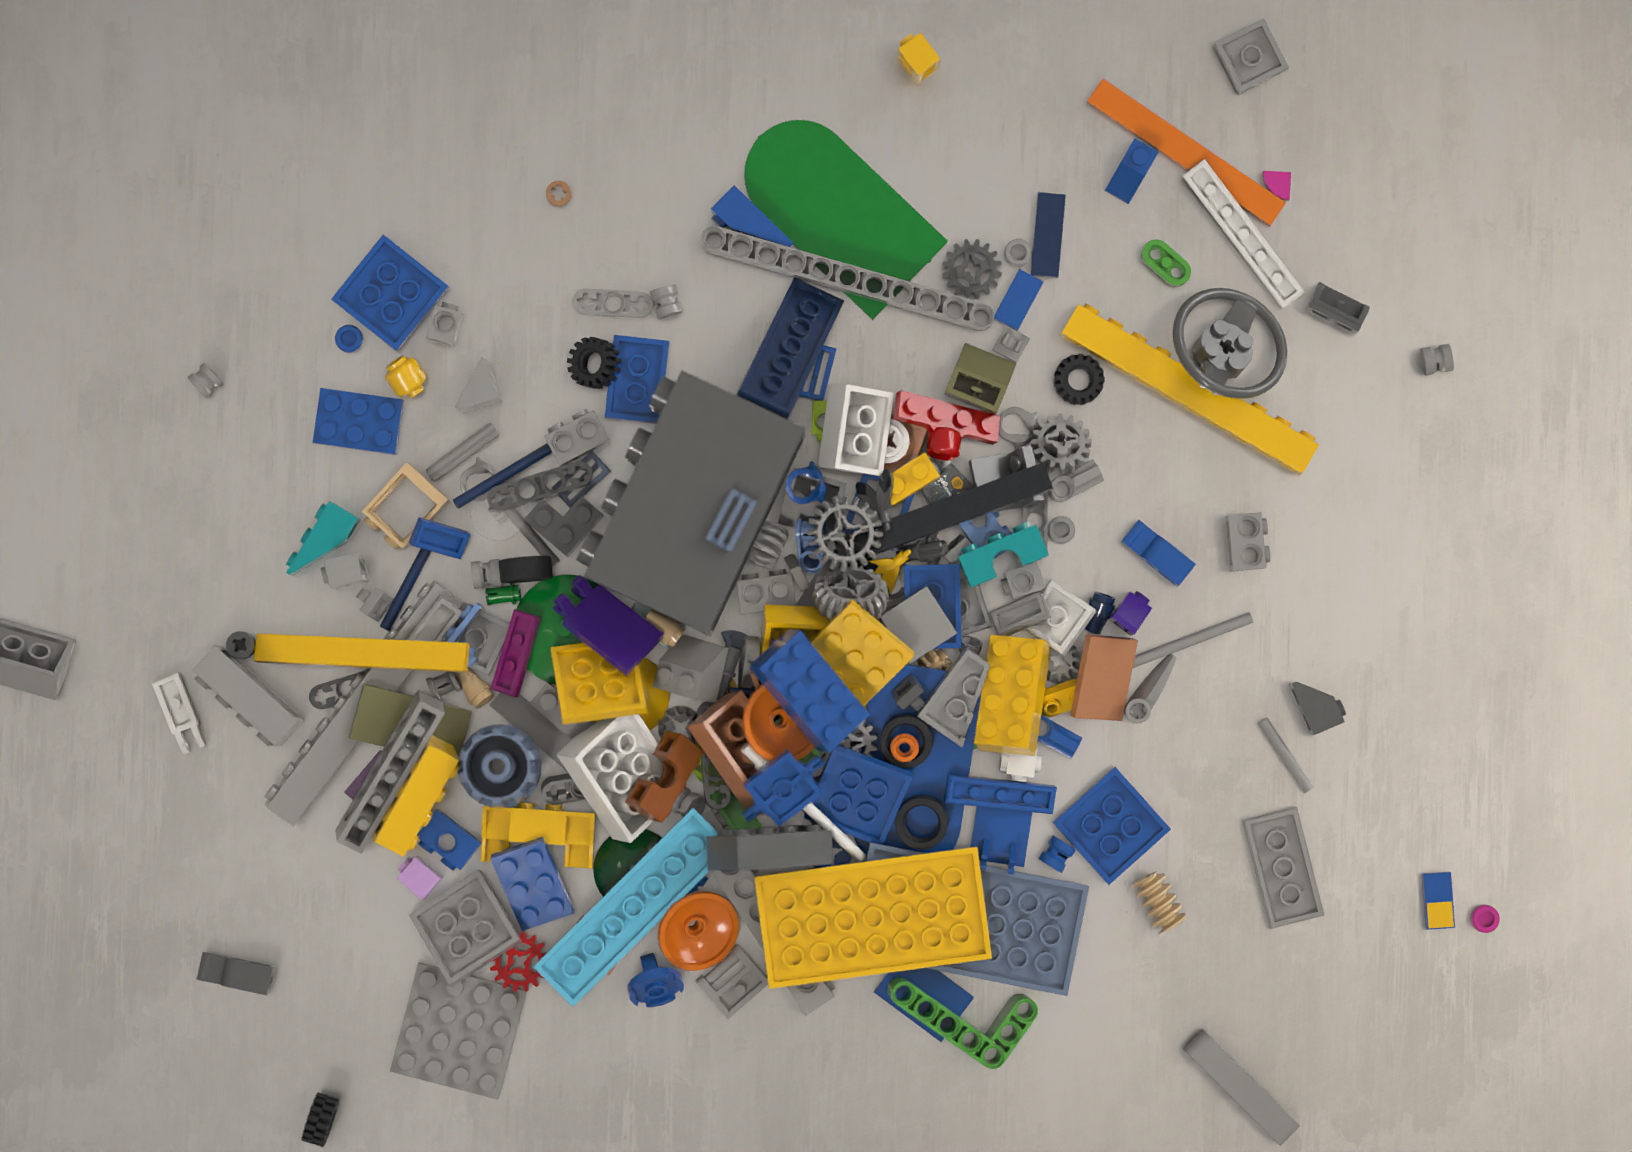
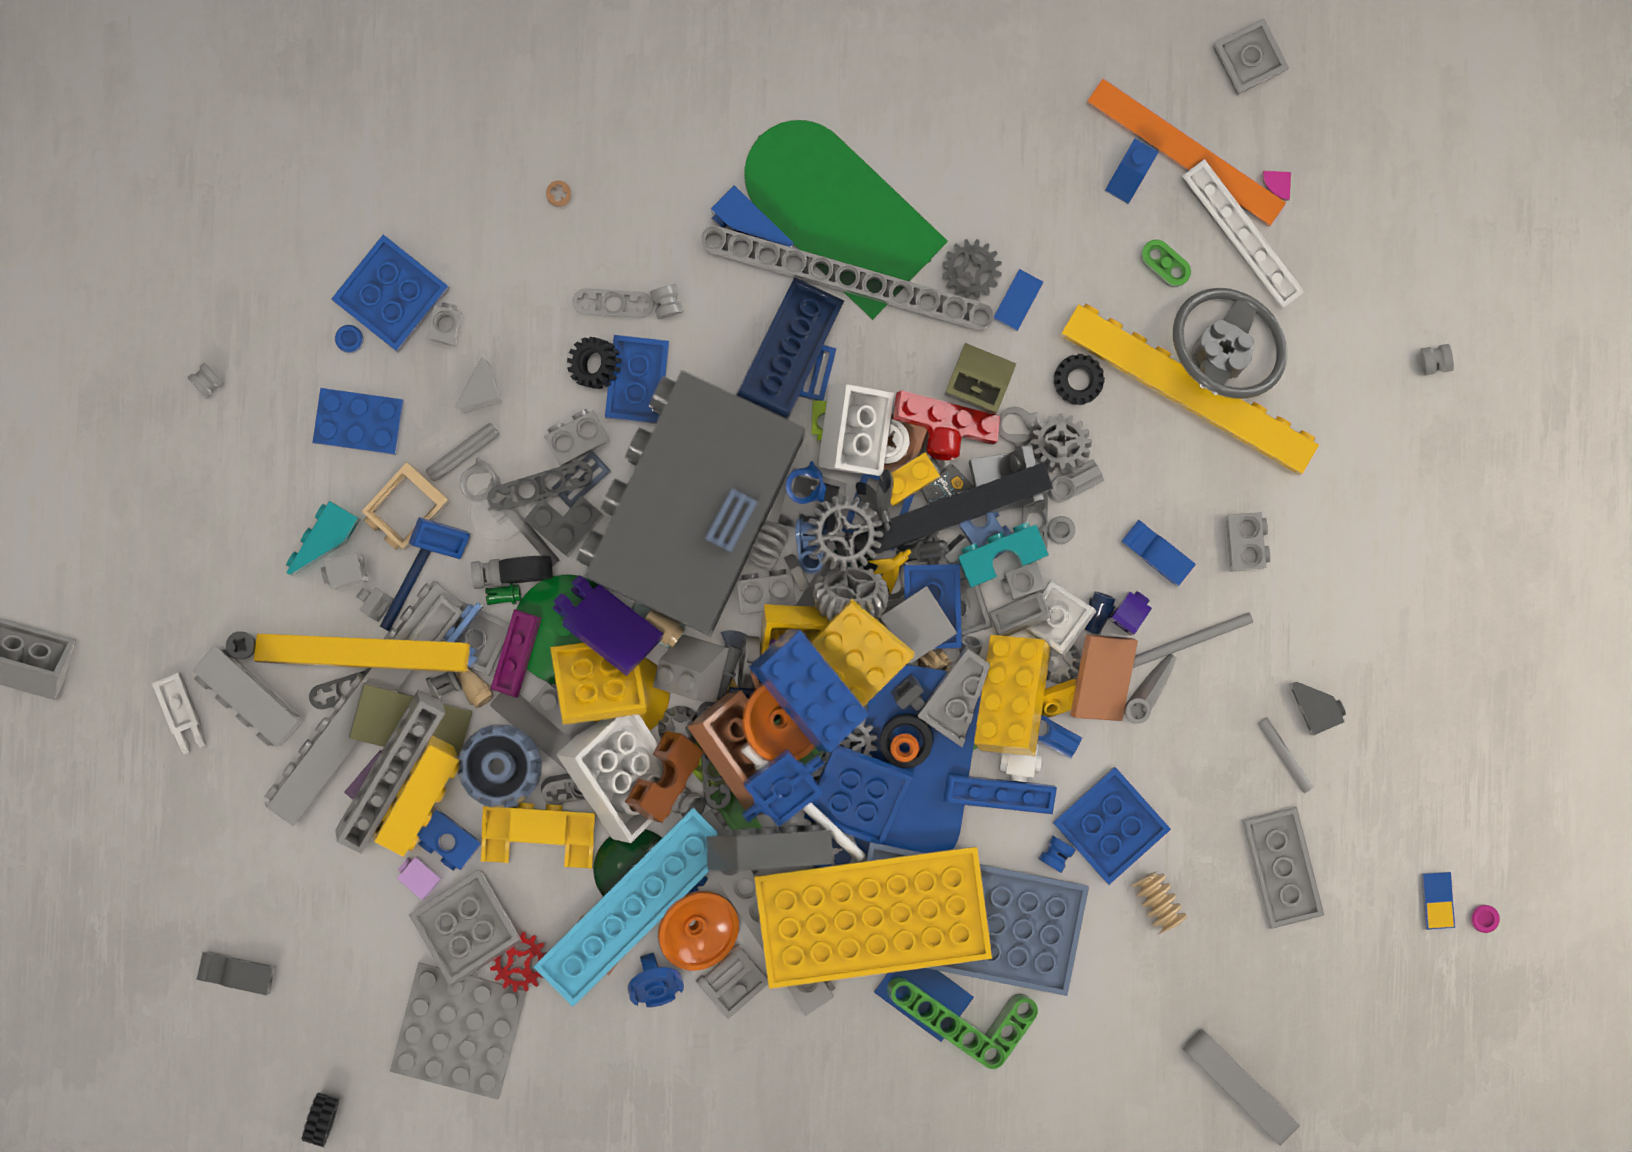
yellow head [385,355,426,398] -> none
dark blue bar [453,443,552,509] -> none
blue plate [490,837,574,931] -> none
black tyre [895,794,949,850] -> none
yellow brick [897,32,941,84] -> none
blue plate [971,806,1032,875] -> none
light grey tile [992,325,1030,363] -> none
light grey tile [1004,239,1032,267] -> none
dark blue tile [1030,192,1066,278] -> none
dark grey hinge [1305,282,1370,334] -> none

